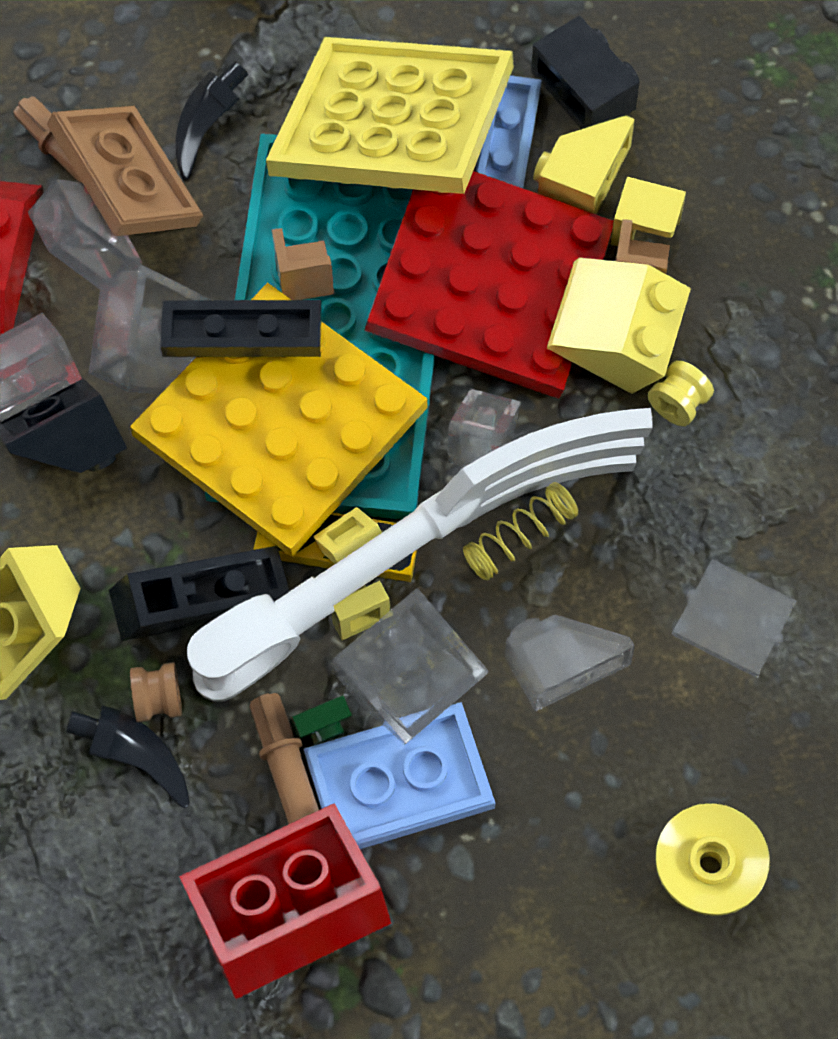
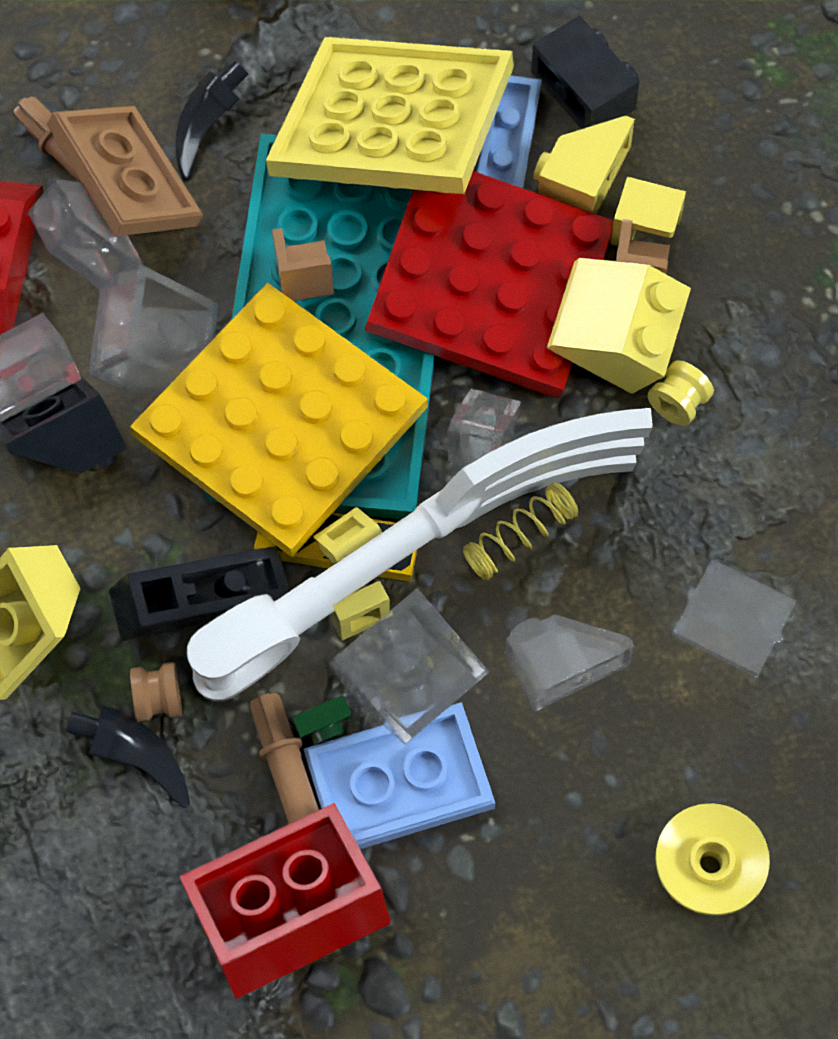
black plate [160,300,322,357] -> none

